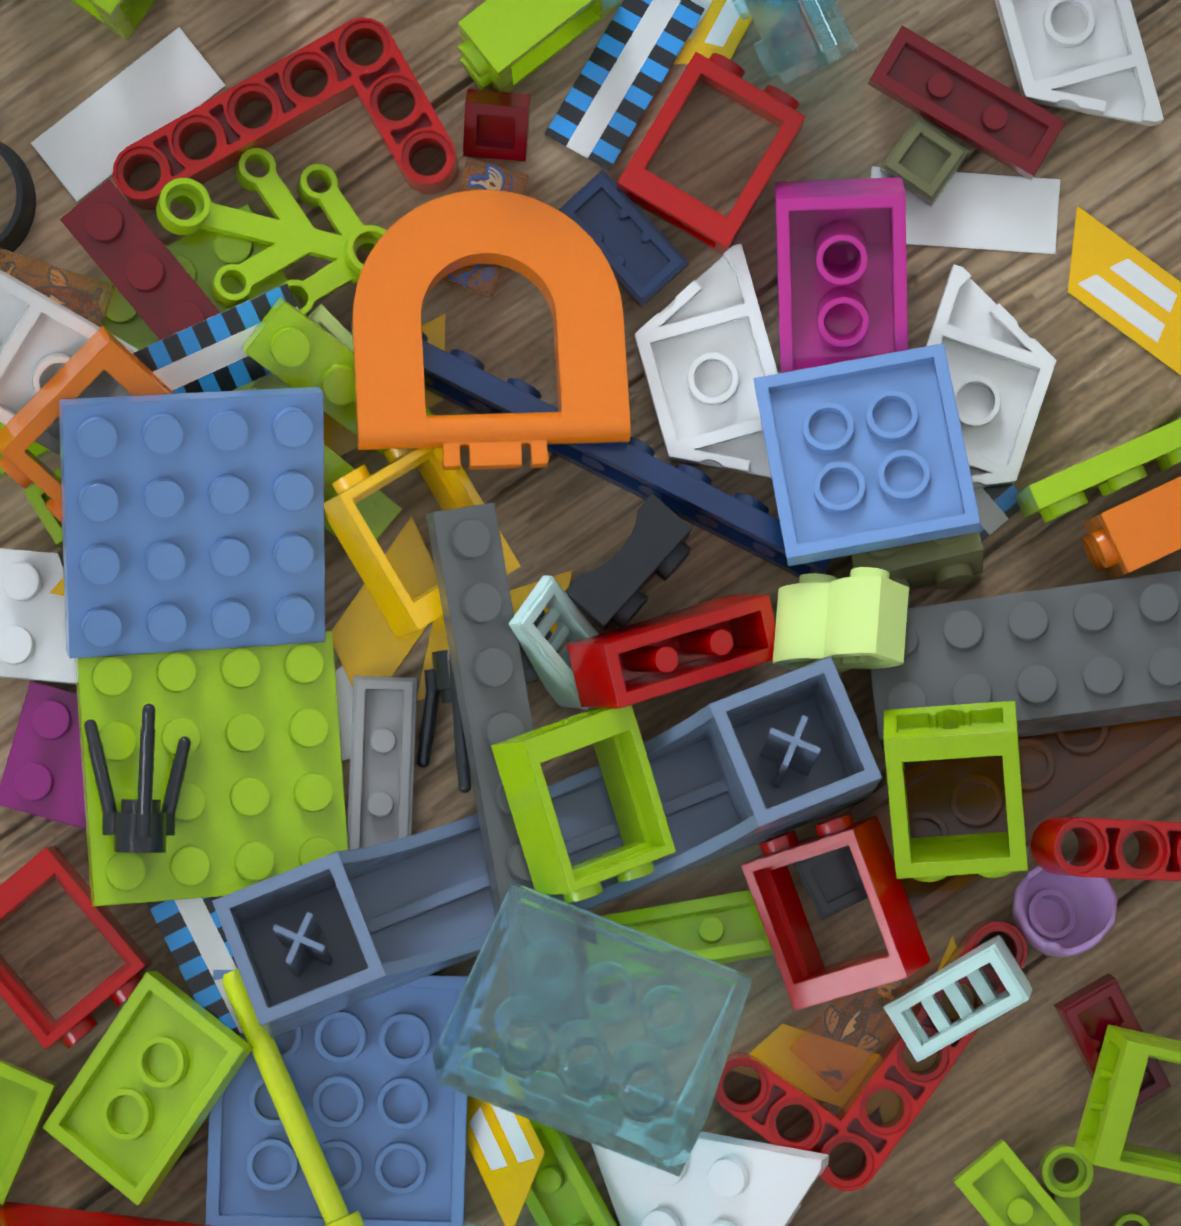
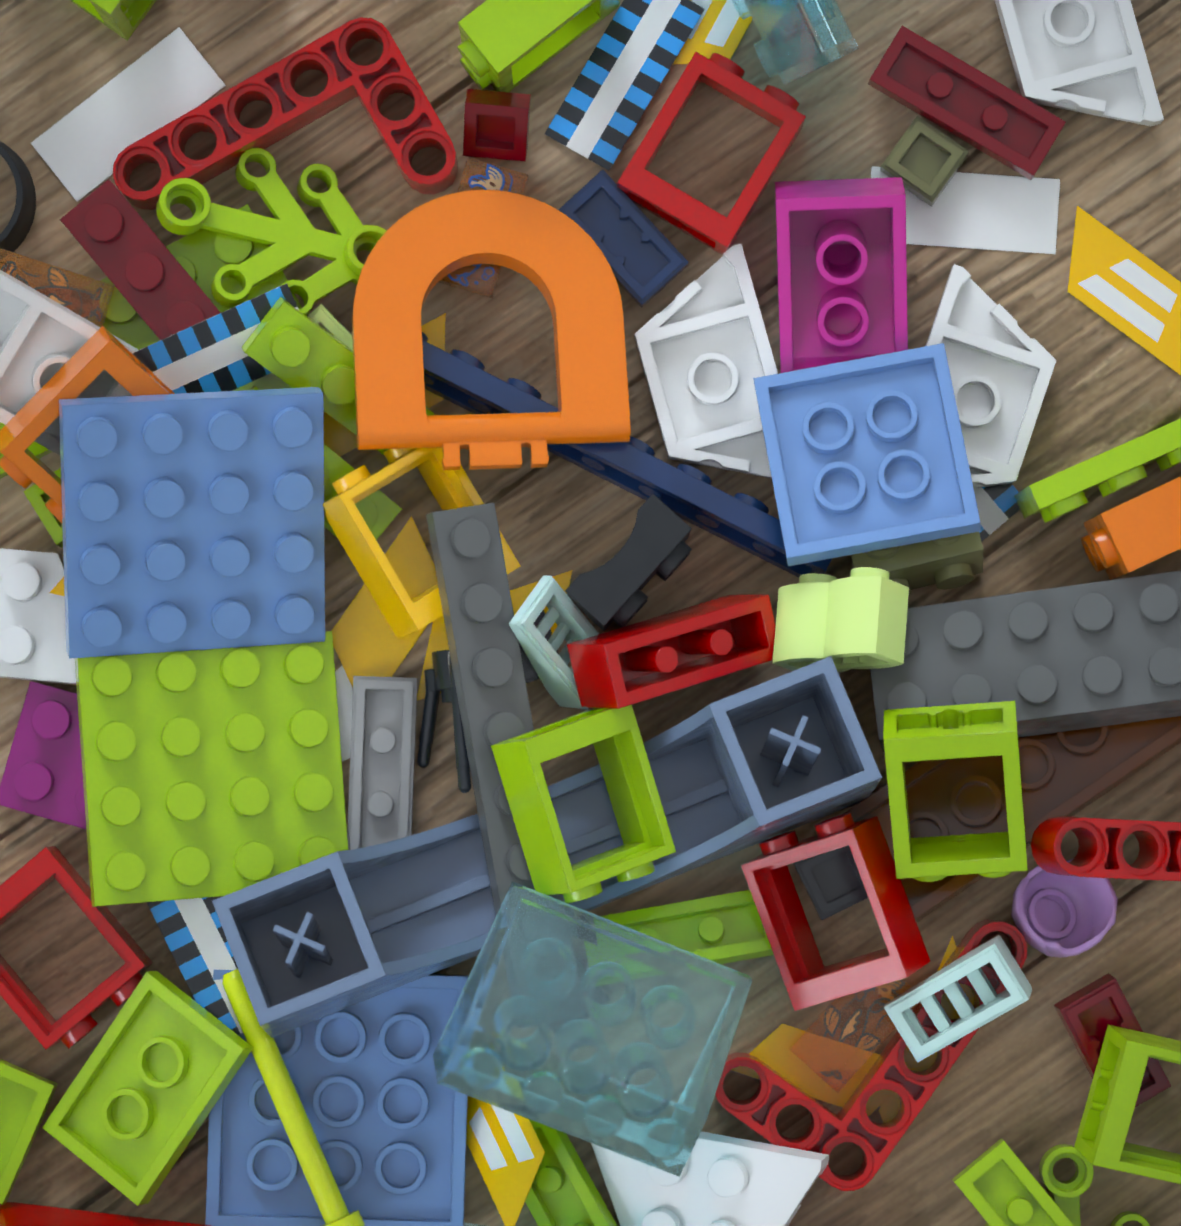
black plant [84,704,191,853] -> none

